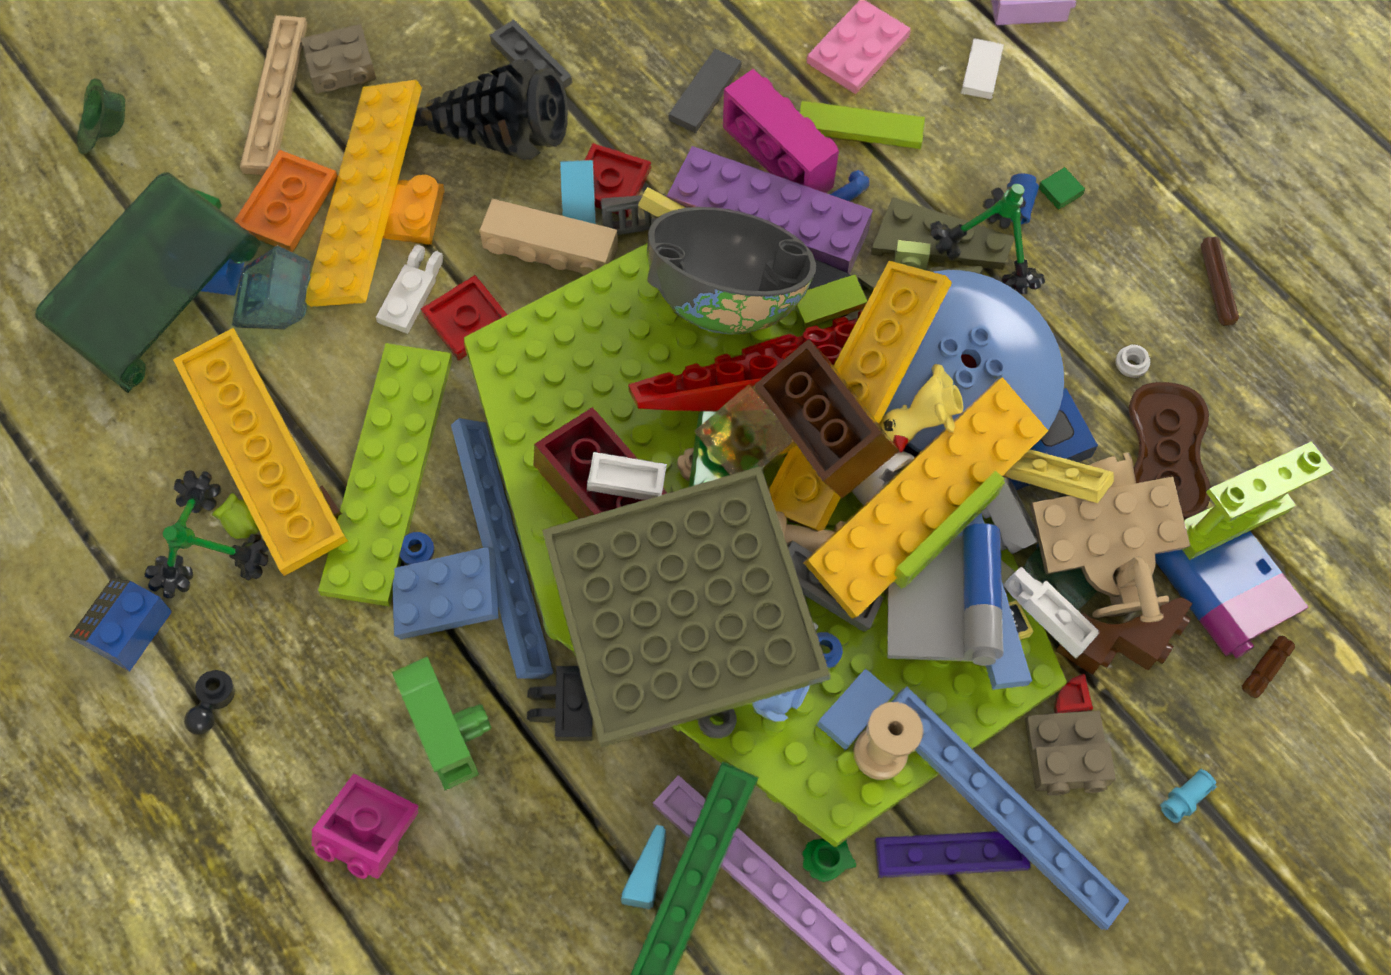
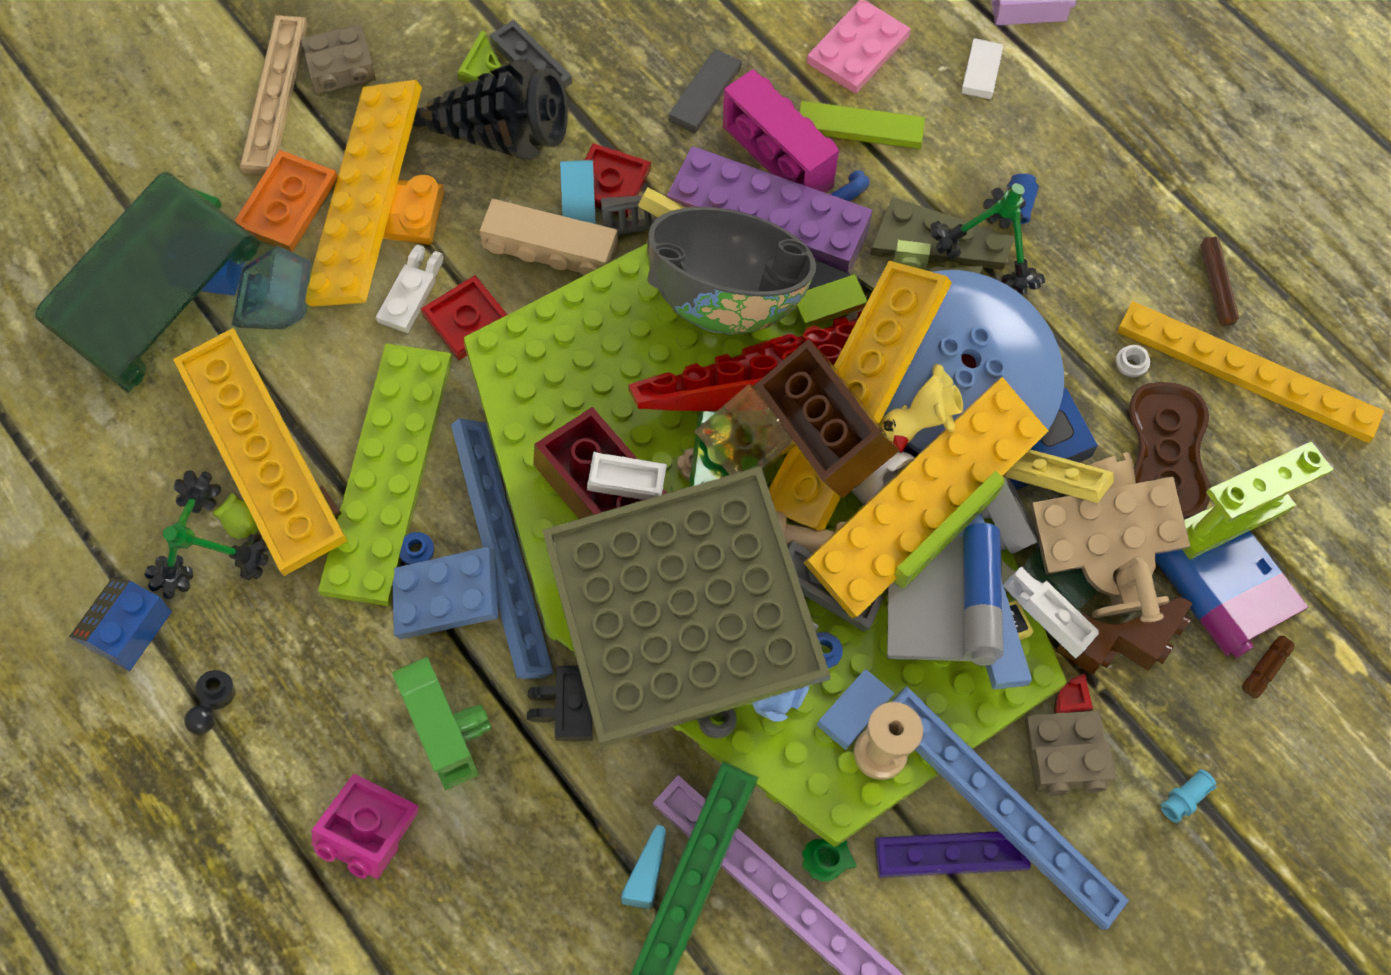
clear green piece [77,78,125,155] -> none
green tile [1039,167,1085,210] -> none
none -> lime tile [457,30,501,83]
none -> yellow plate [1117,301,1384,443]

